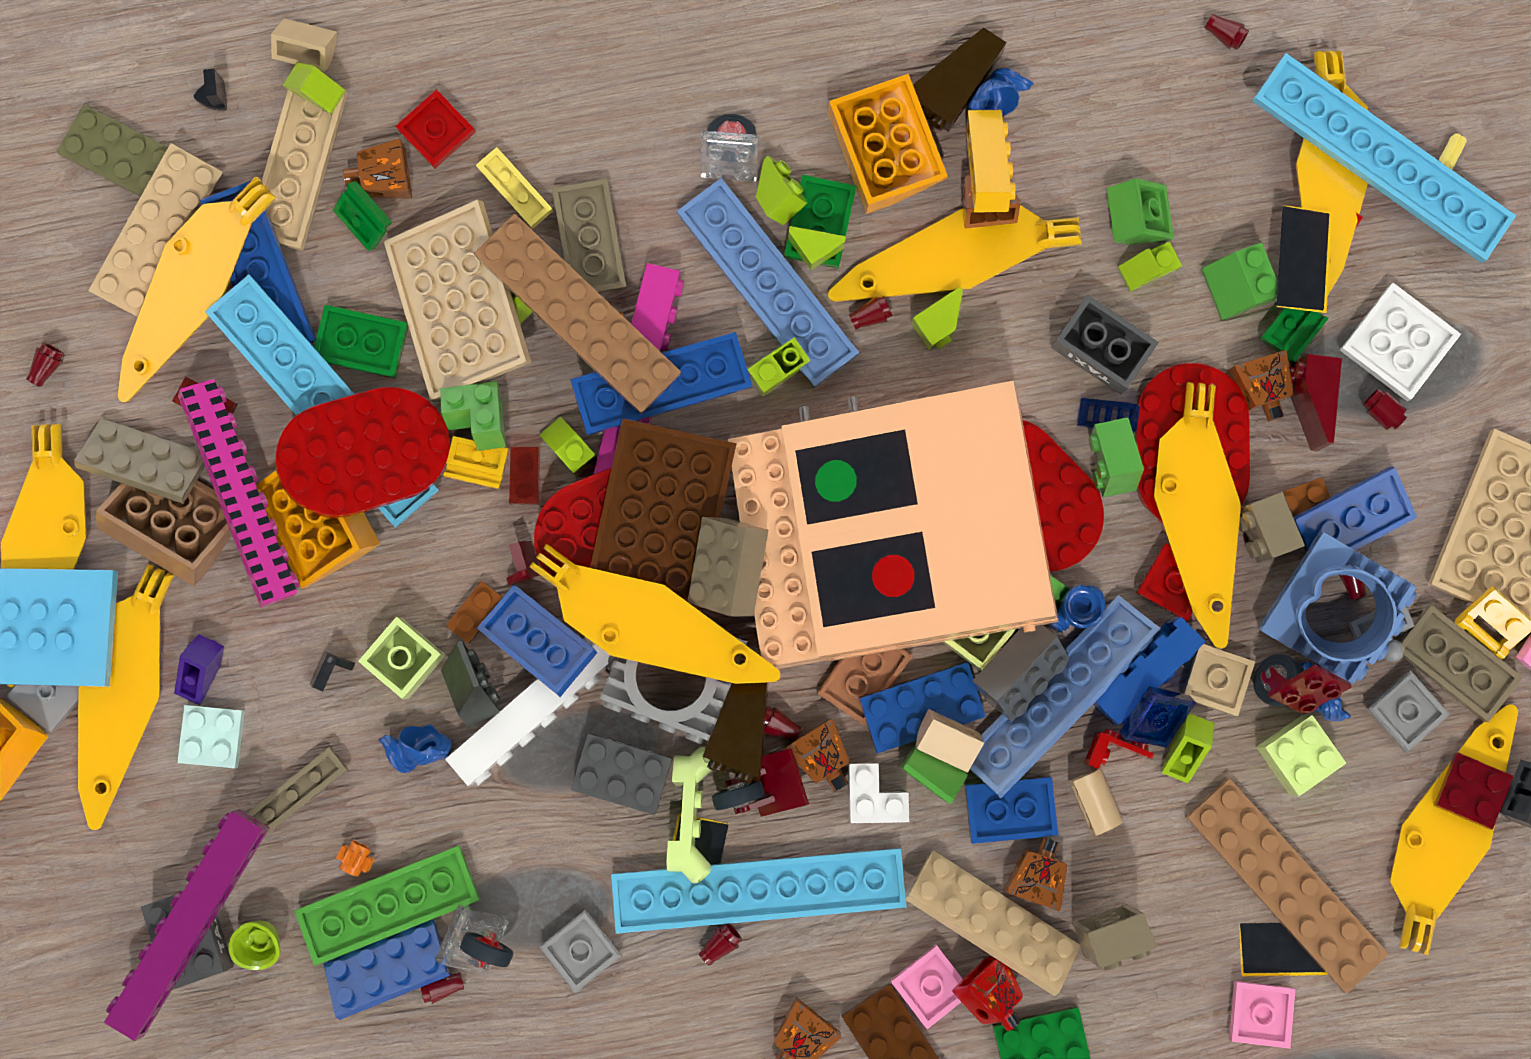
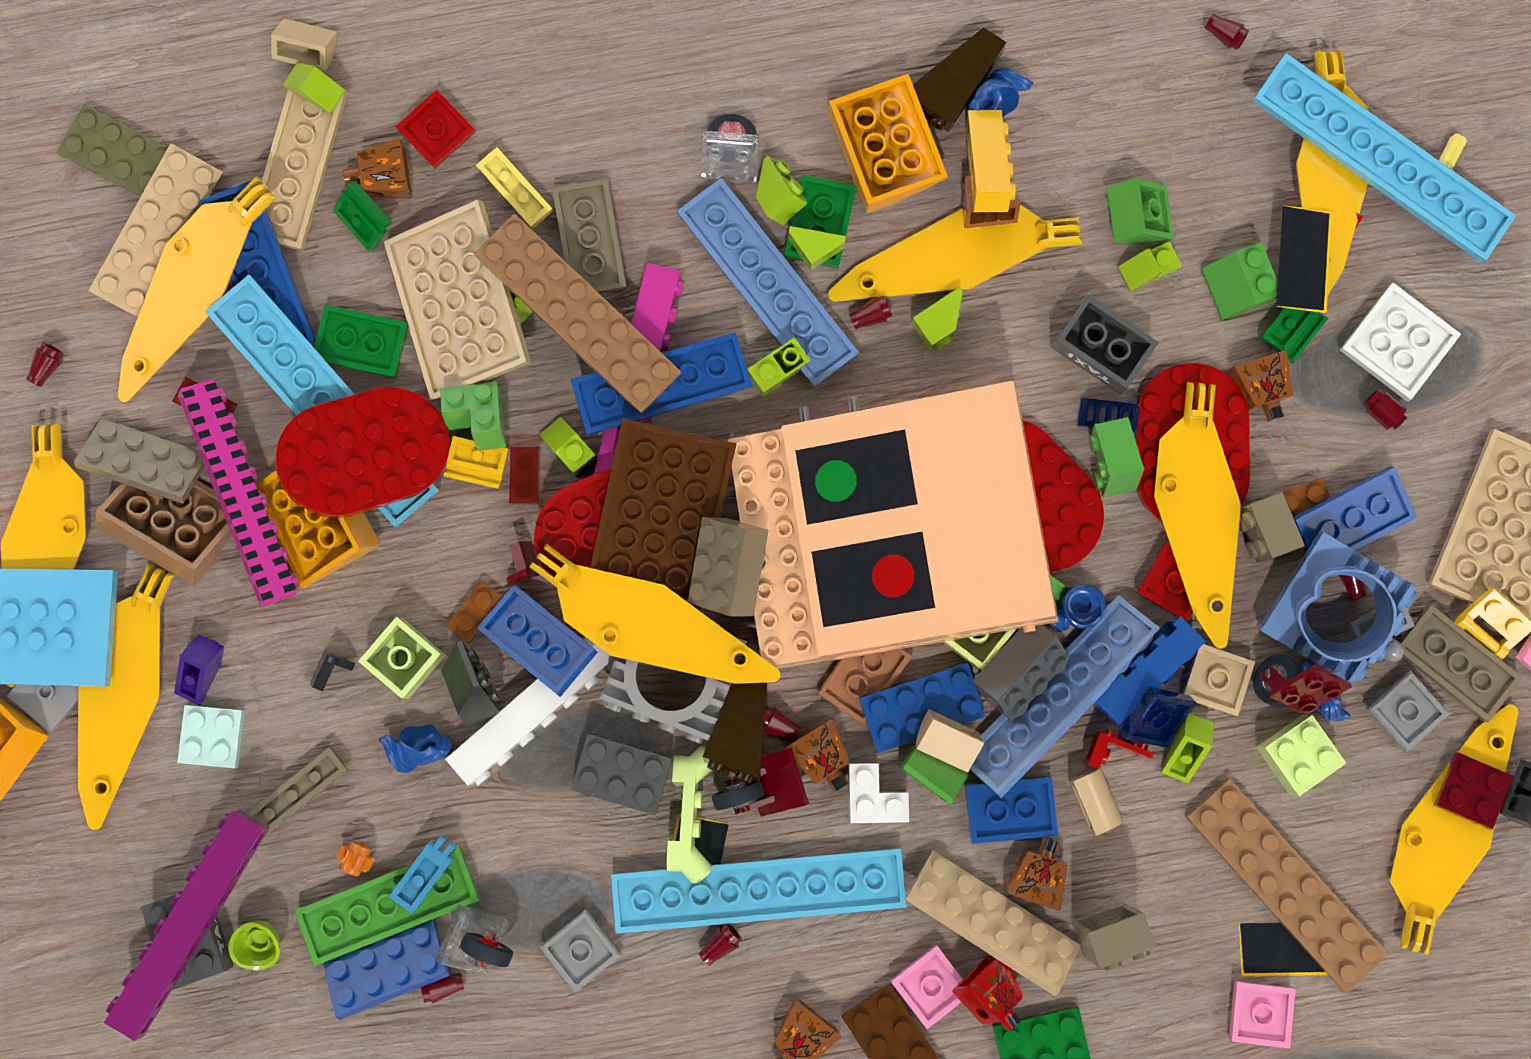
black tile [193,68,227,111] -> none
dark red slope [1289,354,1342,452] -> none
none -> dark azure hinge [389,835,456,914]

